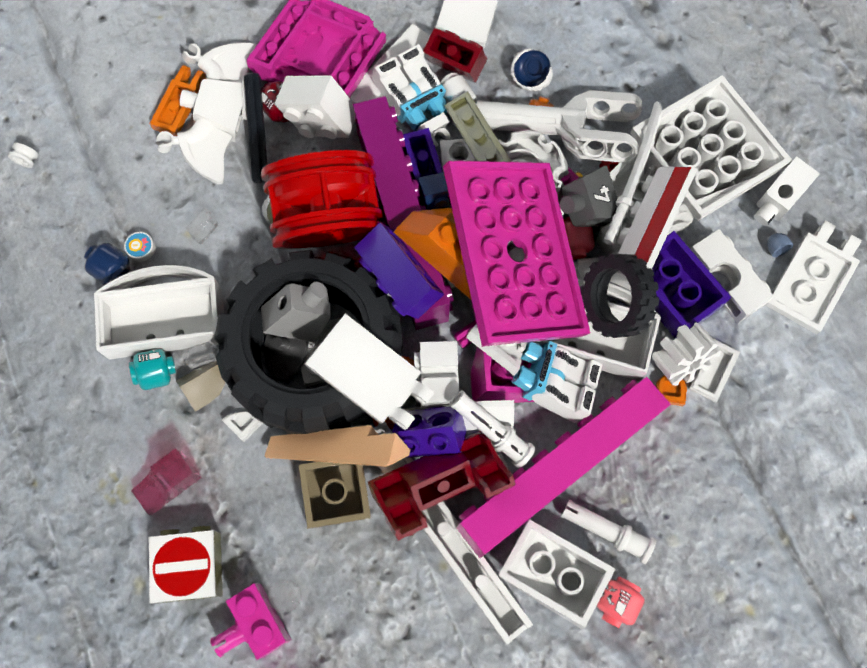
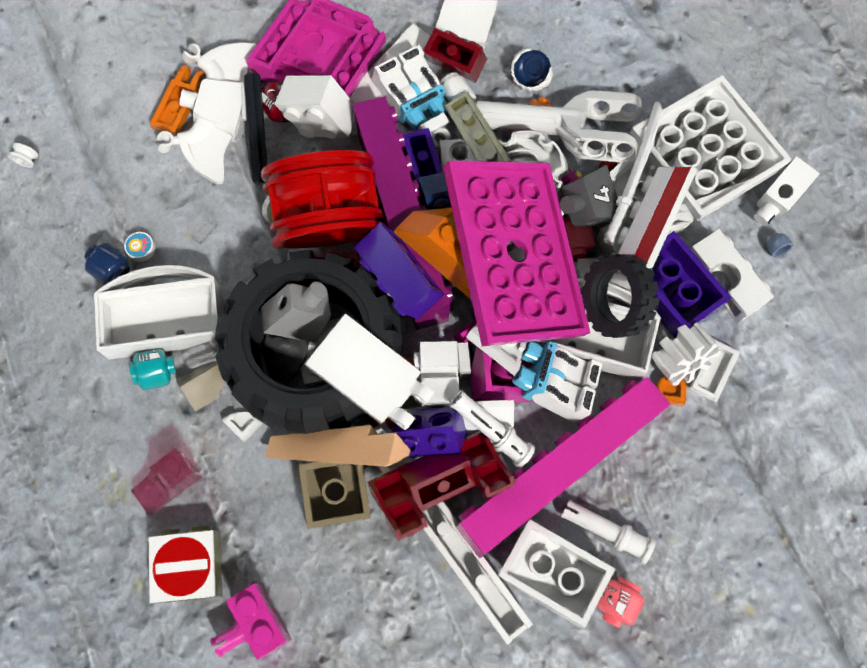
white tile [765,220,862,334] -> none
none -> white tile [457,342,471,379]

